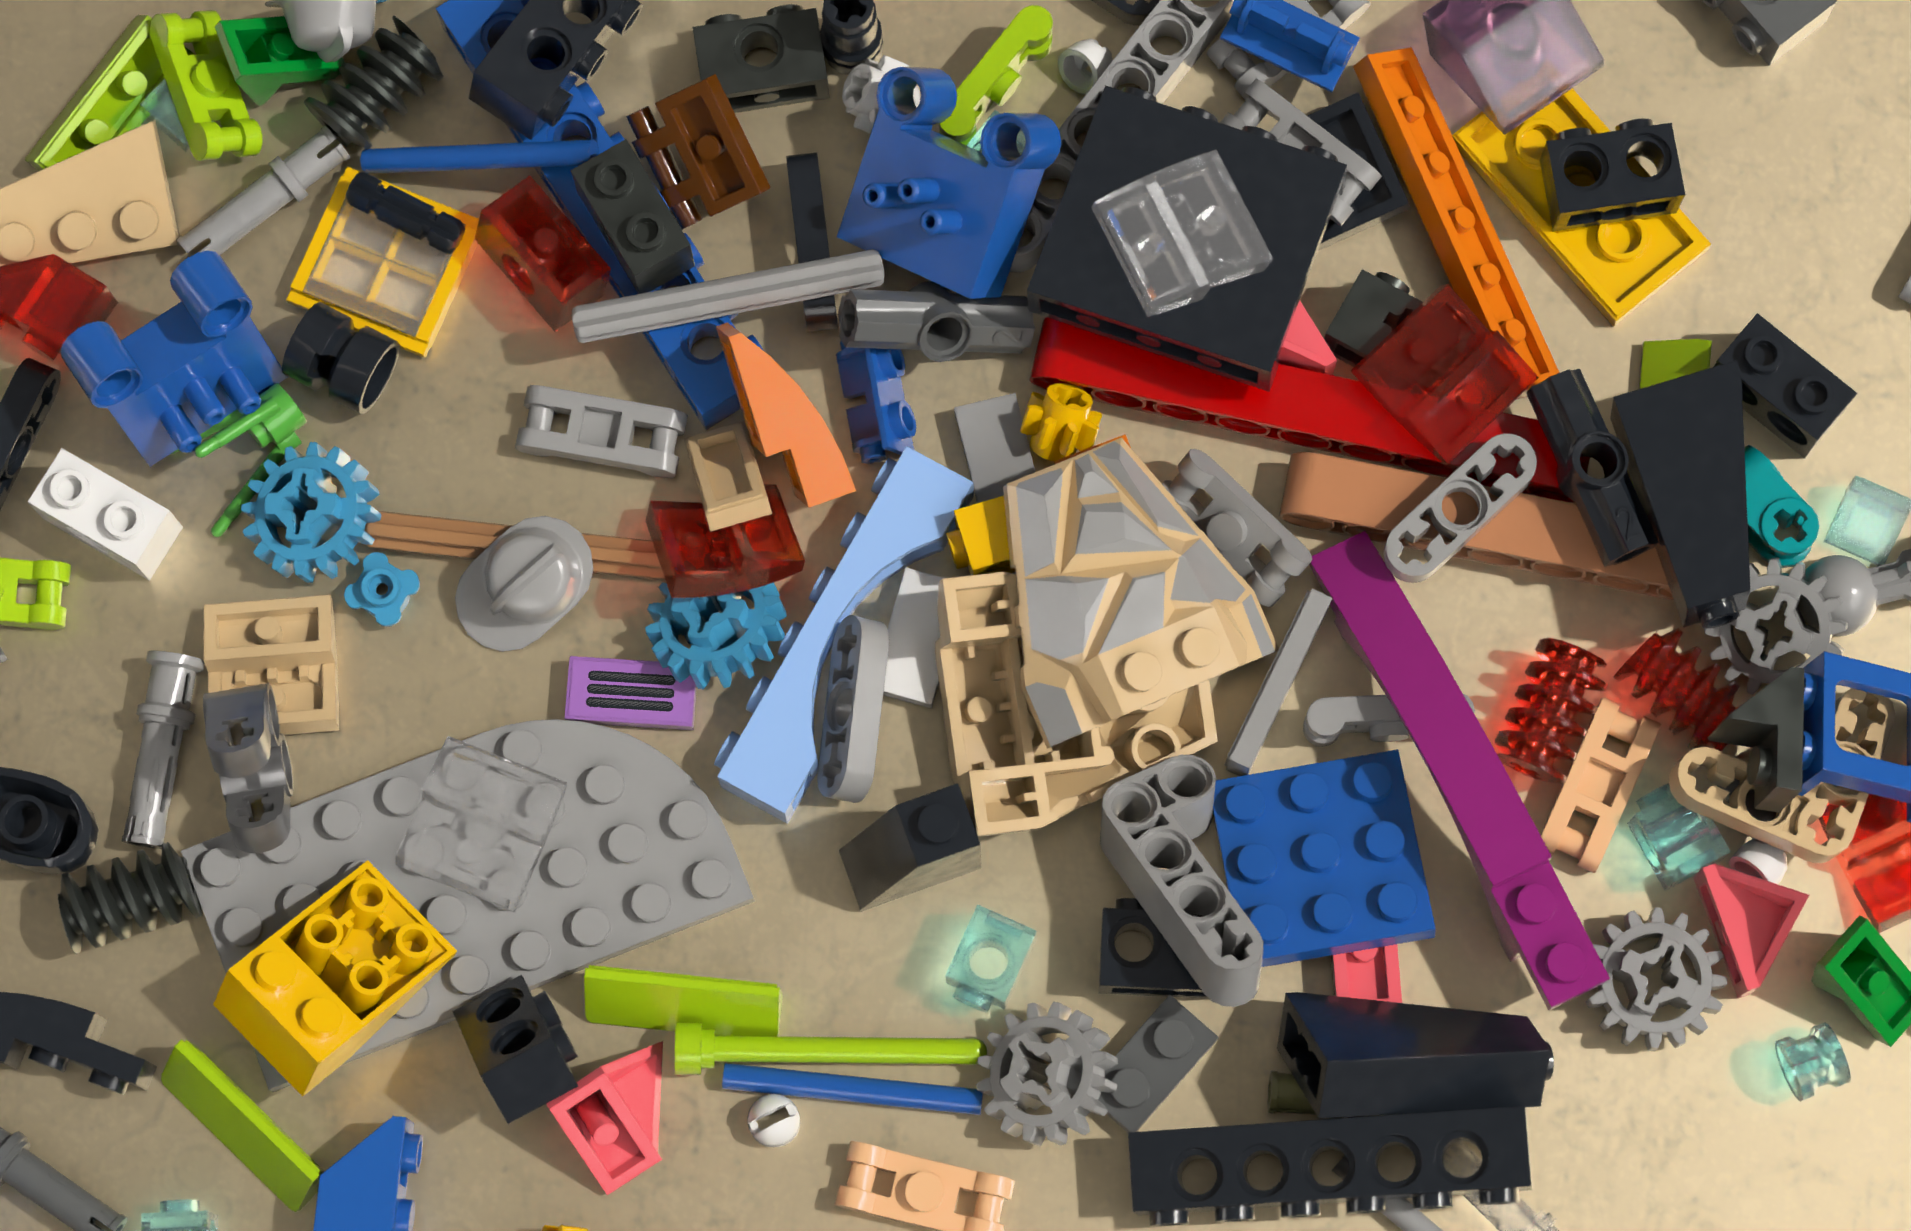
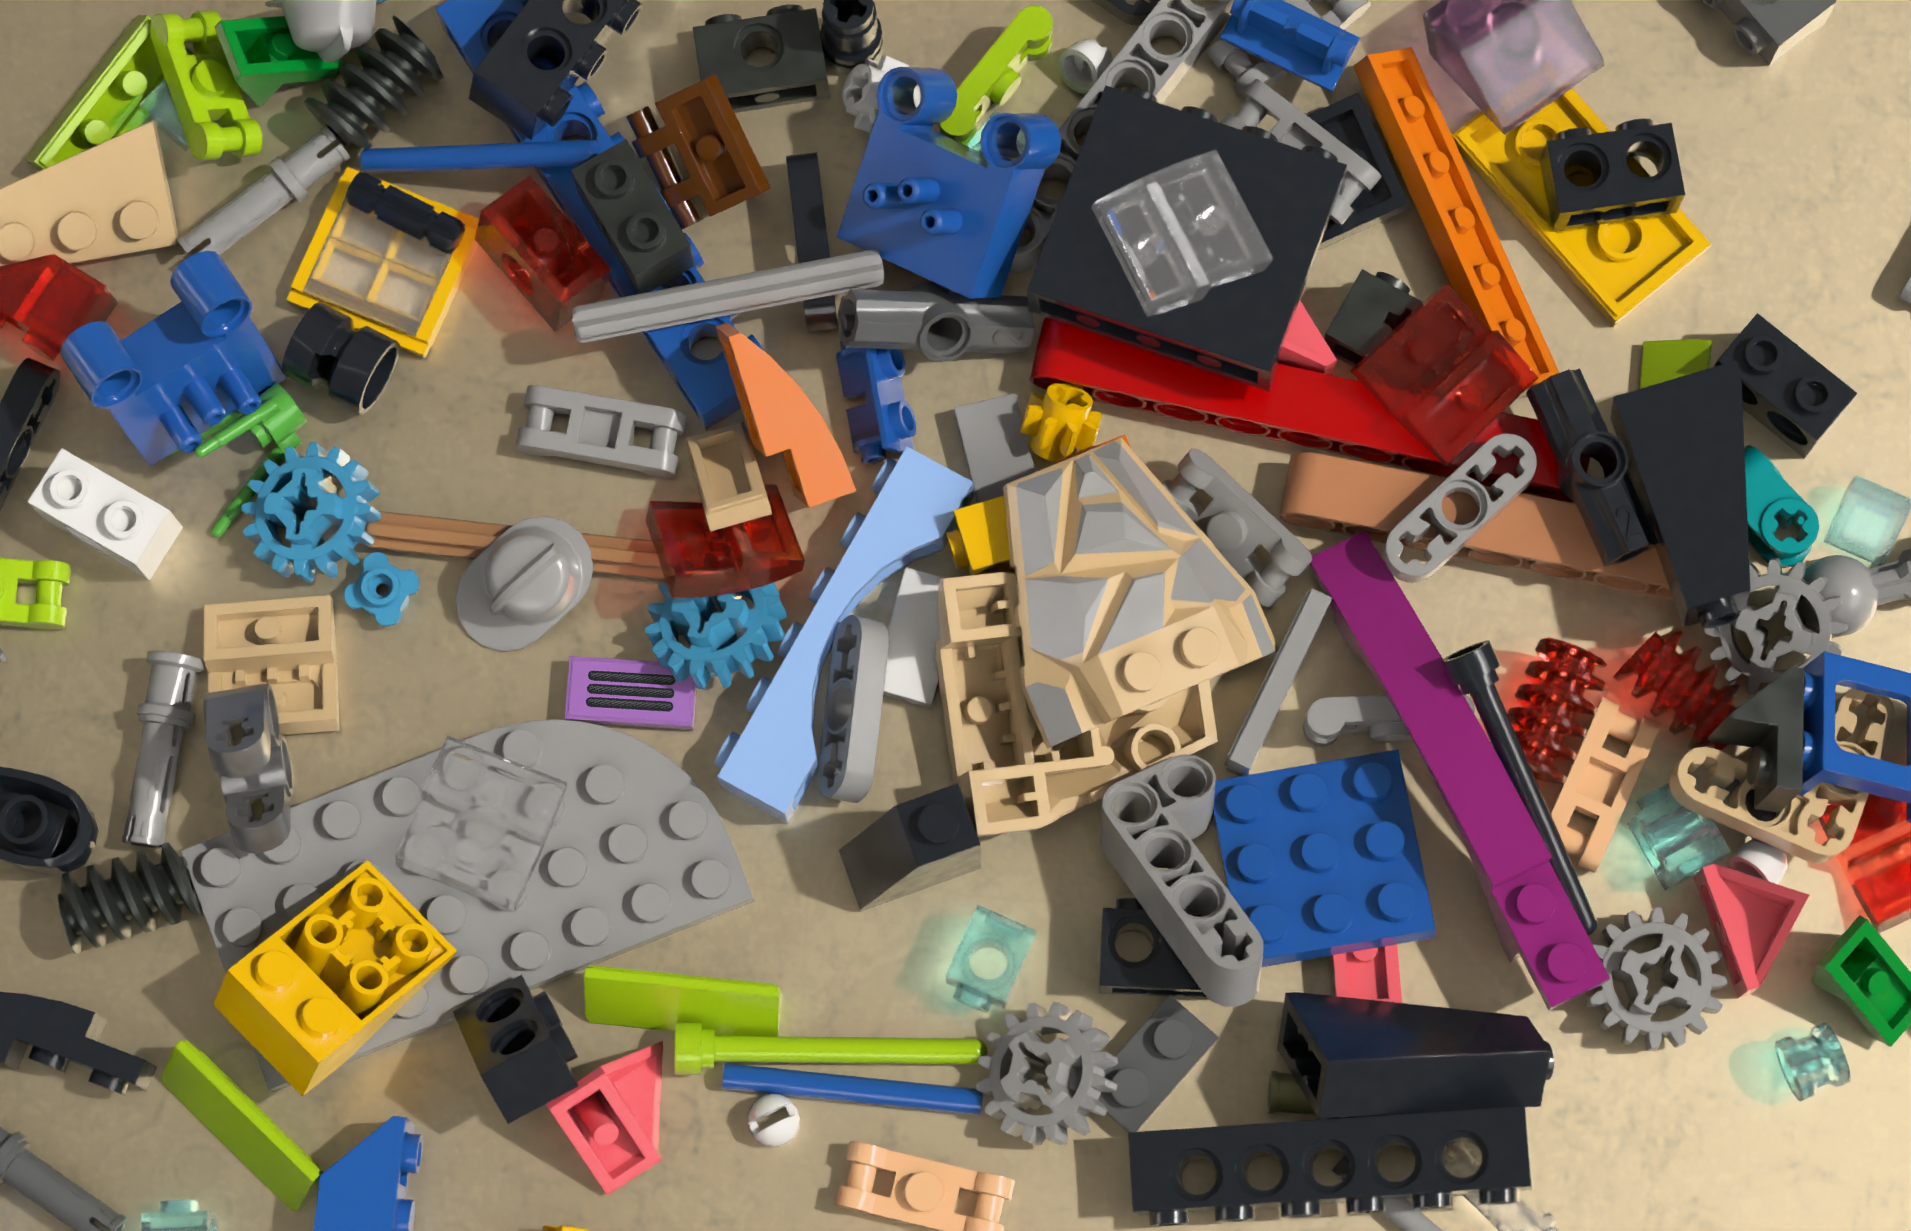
none -> black piece [1442,640,1597,936]

